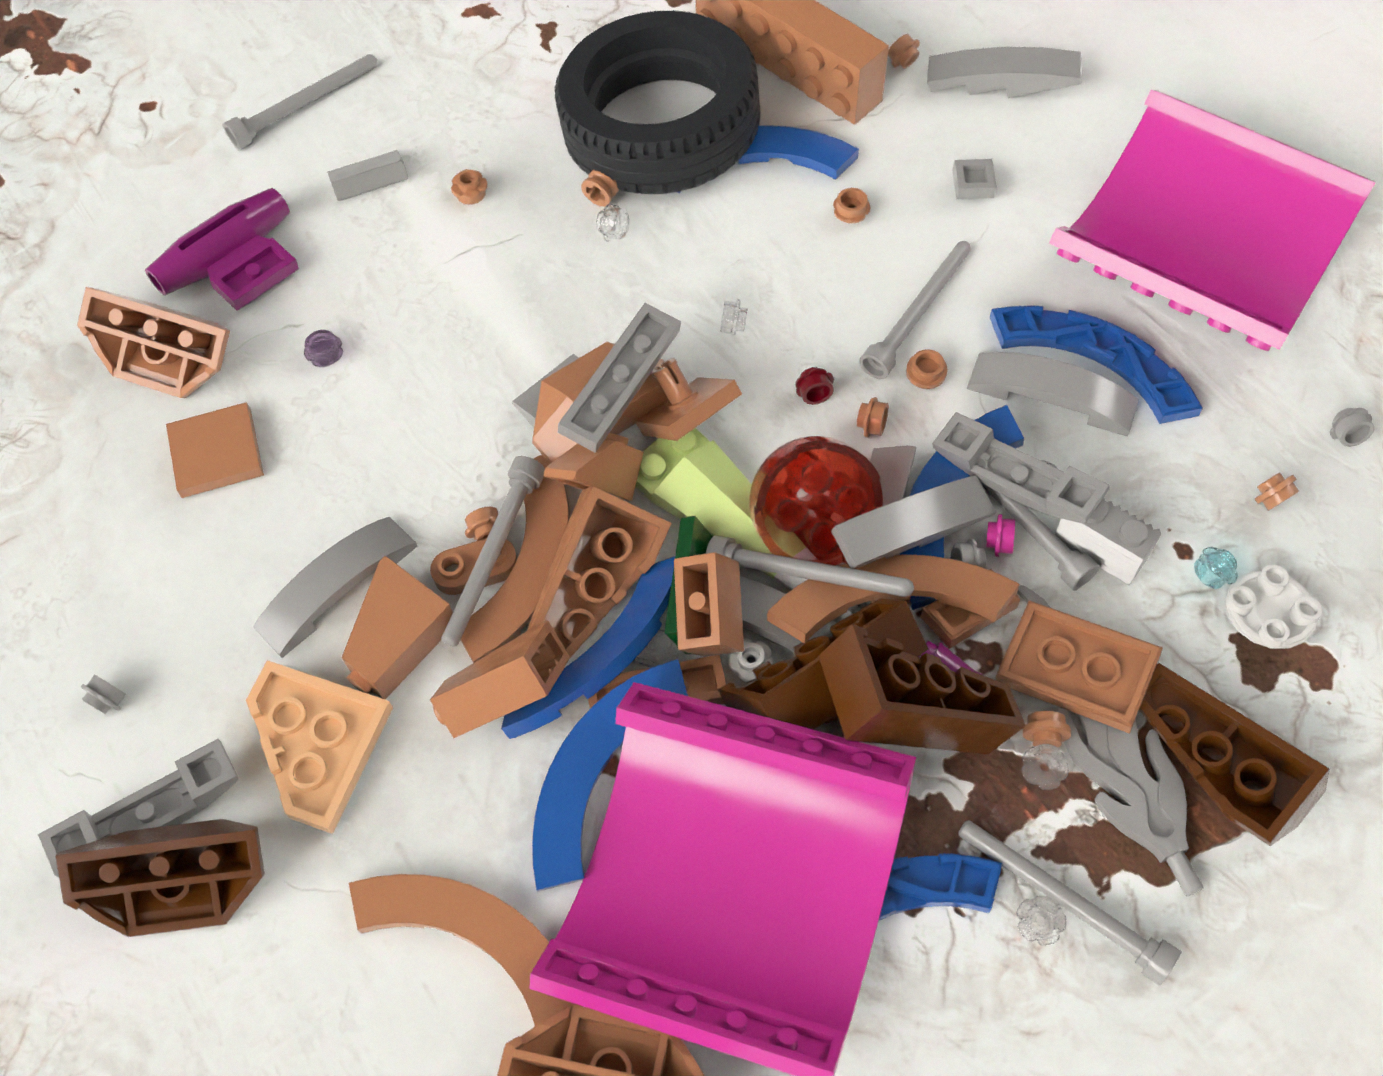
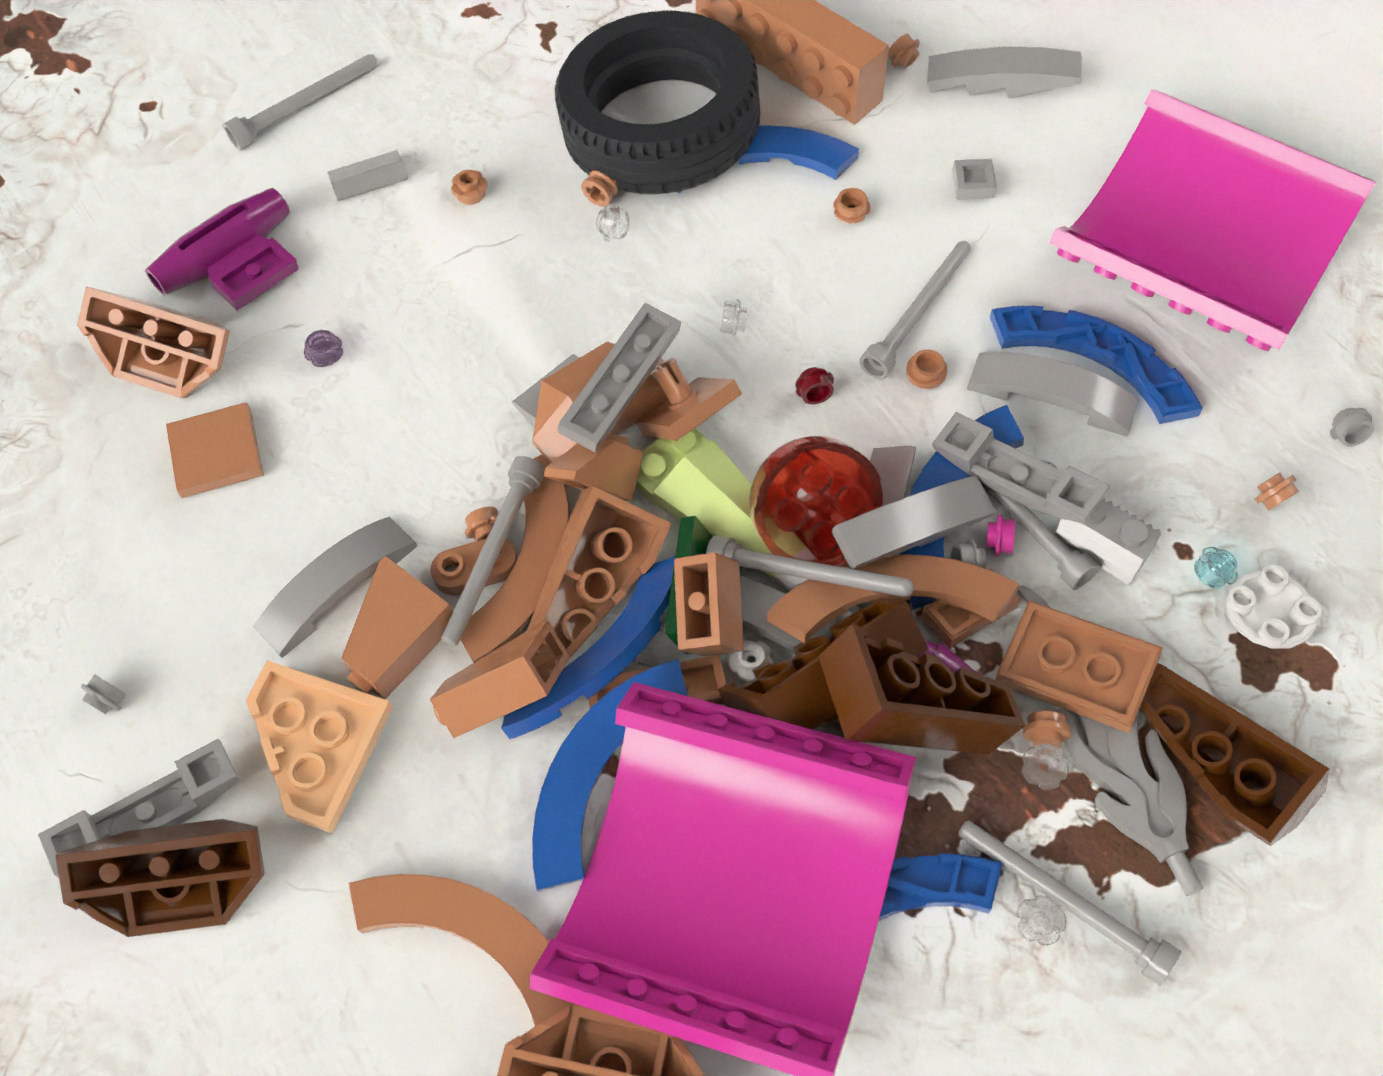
nougat plate [857,397,889,437] -> none

